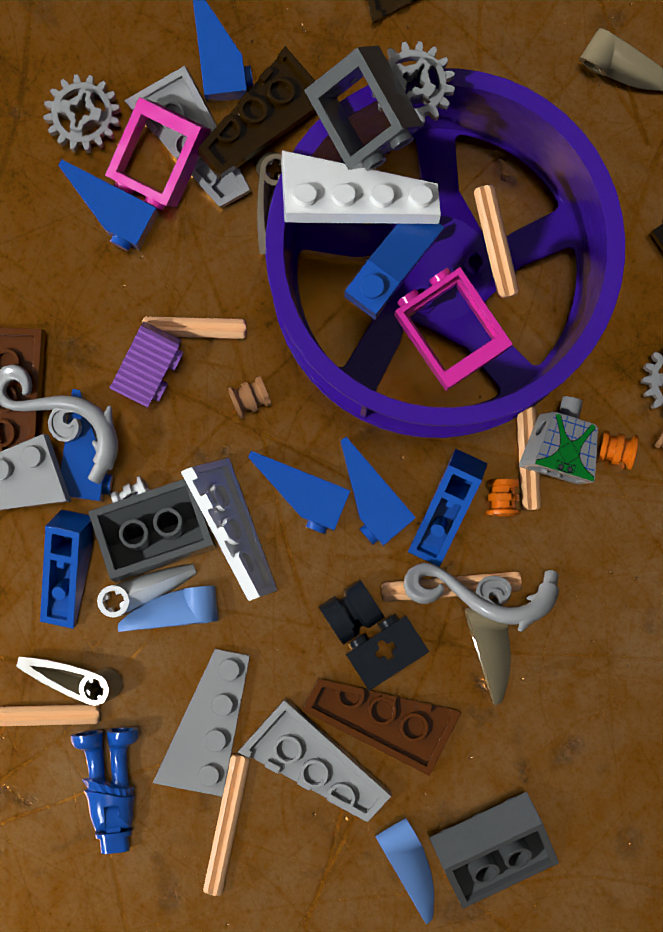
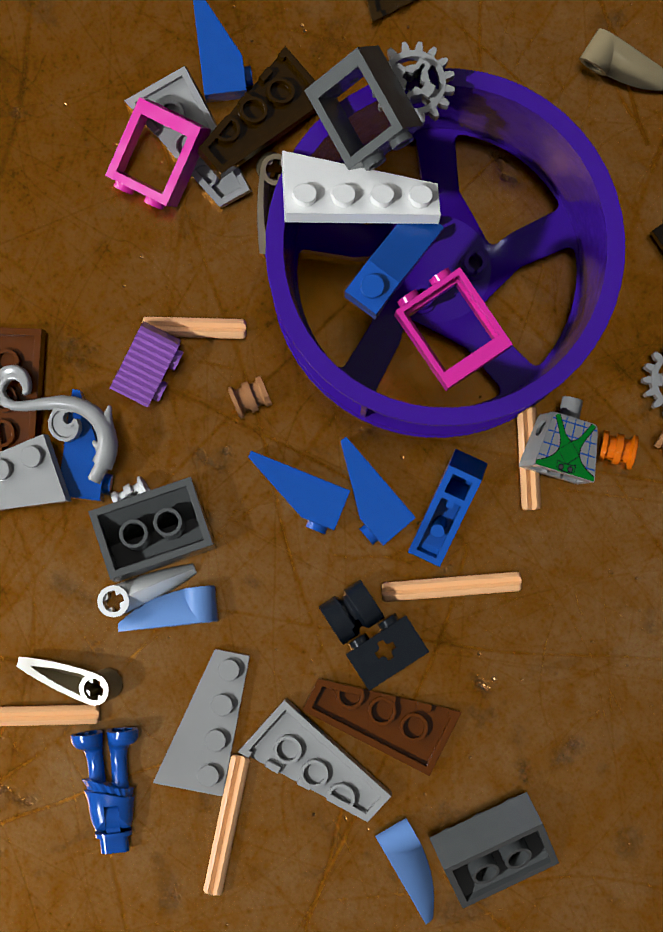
blue slope [40,509,94,629] -> none
light grey gear [43,74,121,153] -> none
blue slope [58,159,159,251] -> none
white wing [181,458,278,601] -> none
light grey plant [404,563,560,632] -> none
dark tan piece [464,598,511,705] -> none
light nougat axle [474,185,519,298] -> none
orange bush [486,479,521,517] -> none

